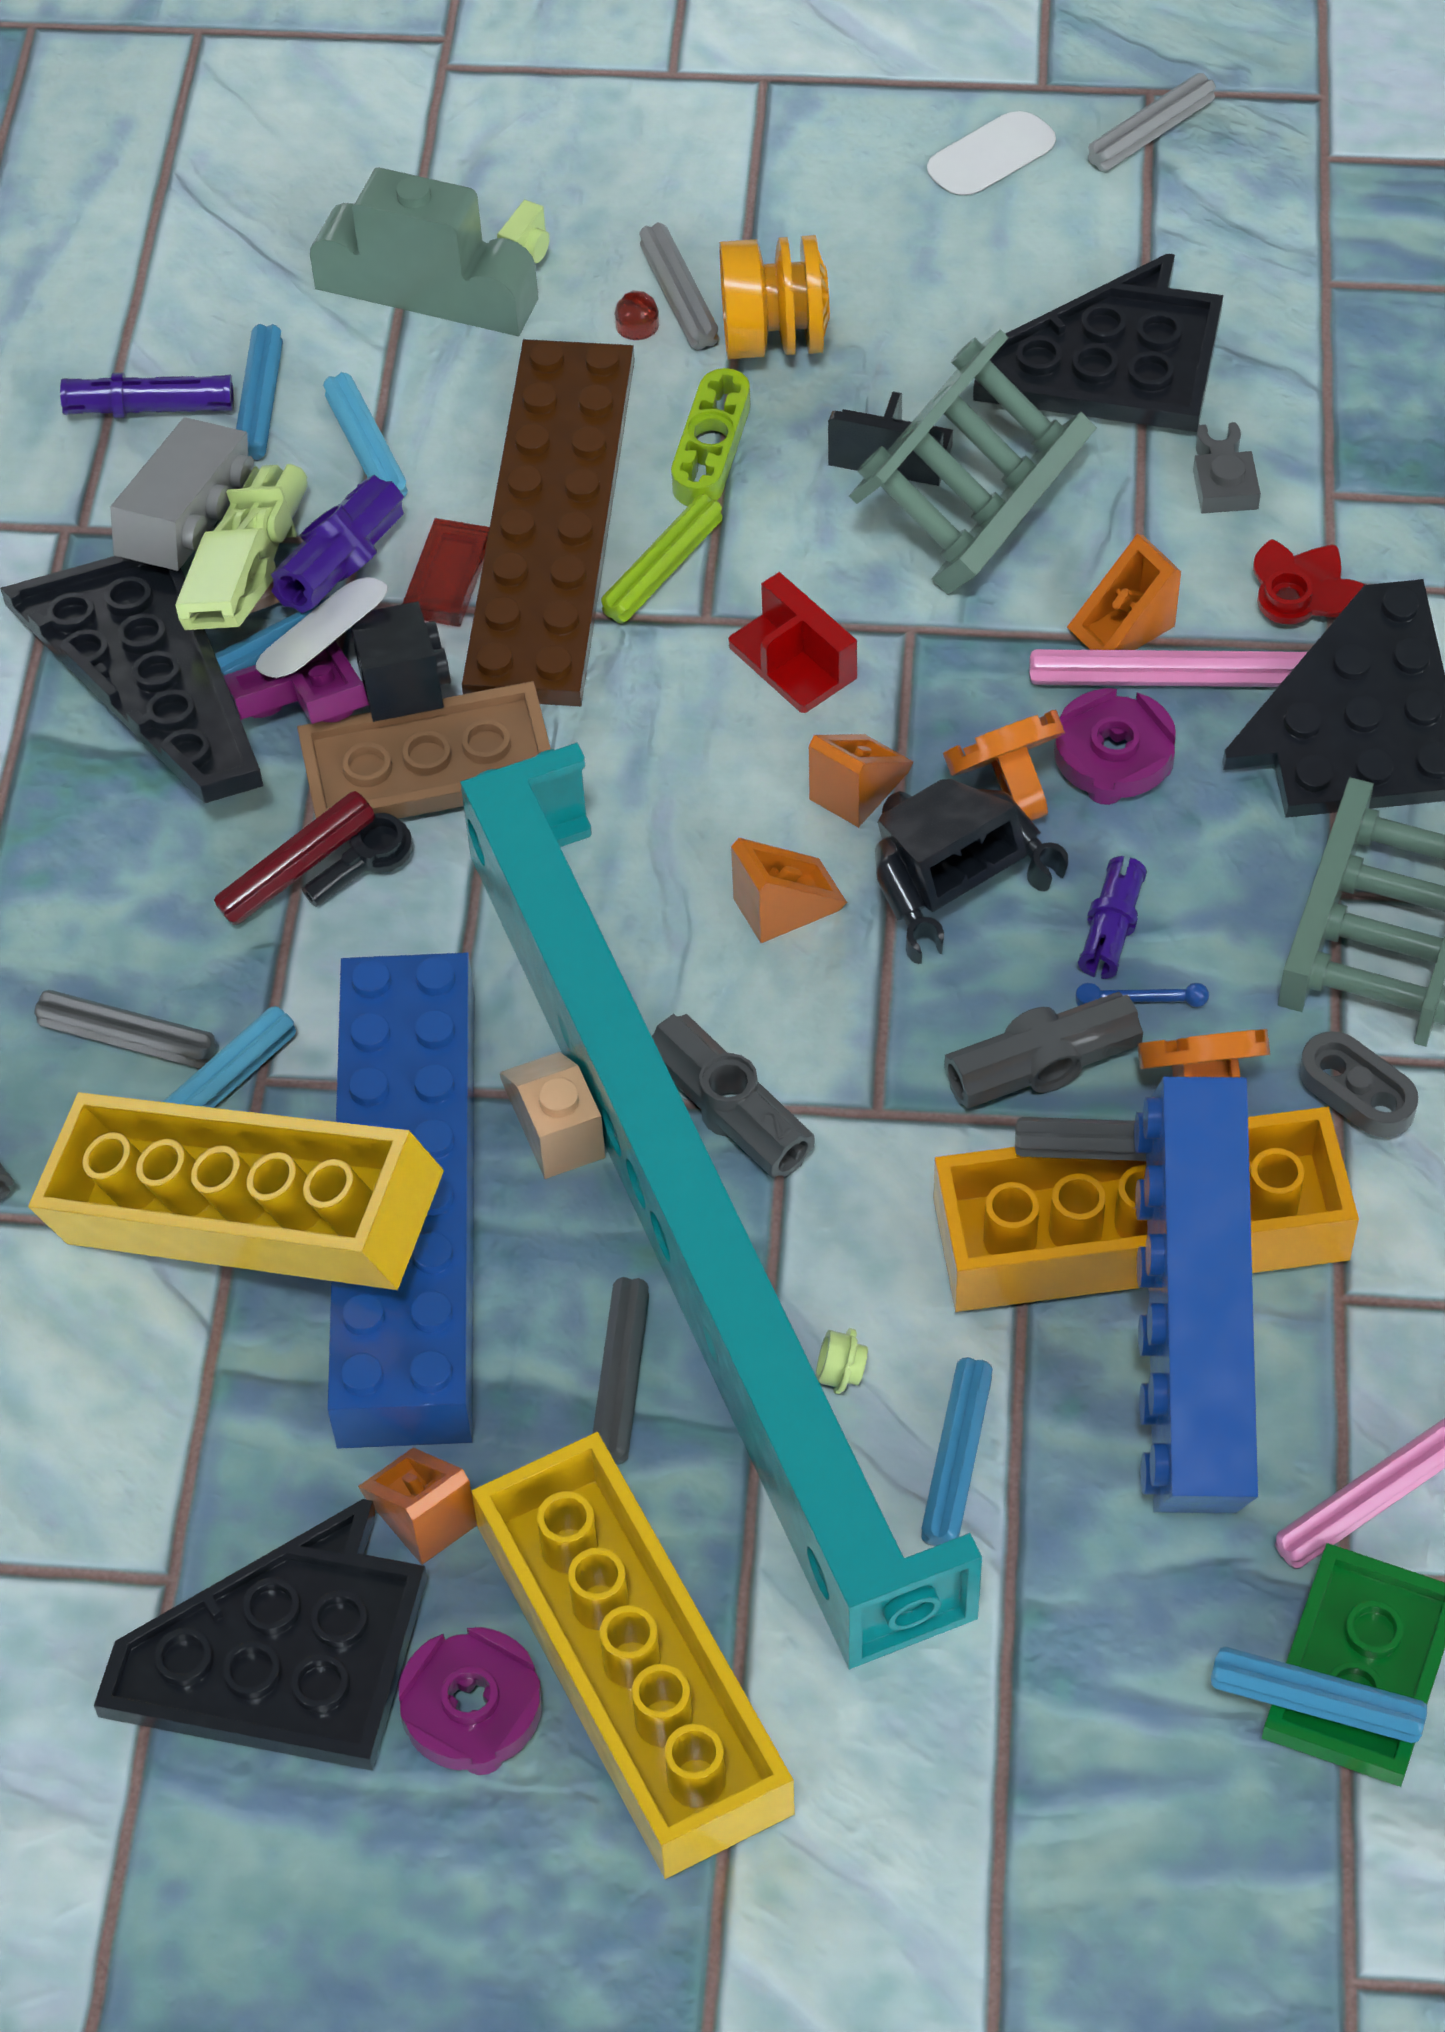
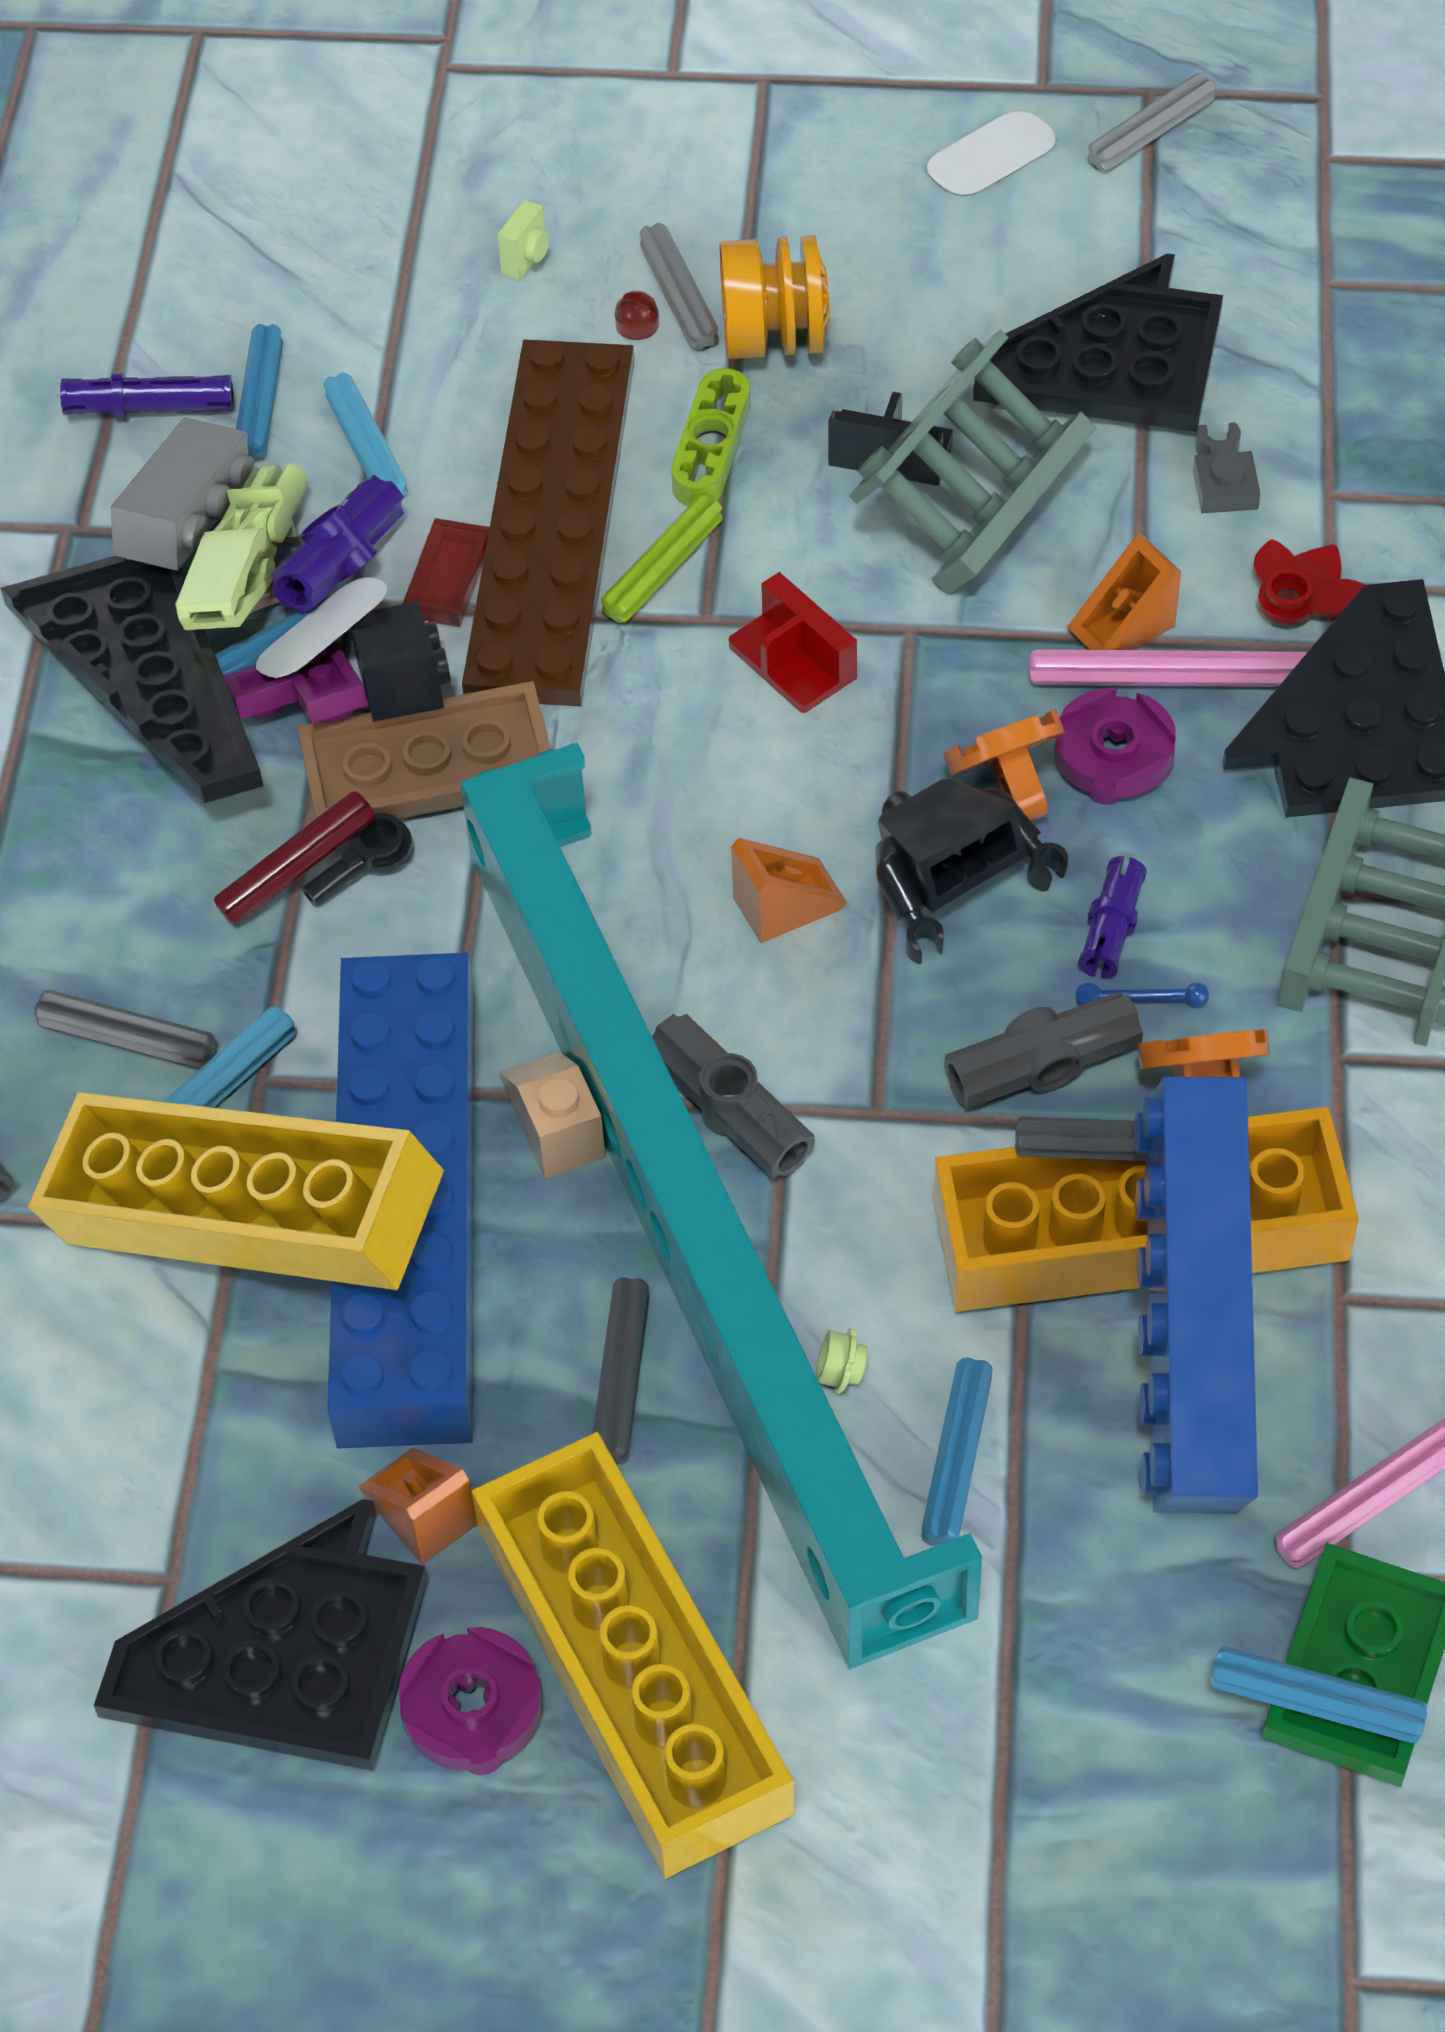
sand green brick [310,167,539,337] -> none
orange slope [809,734,914,828] -> none
dark grey plate [1300,1031,1418,1137] -> none

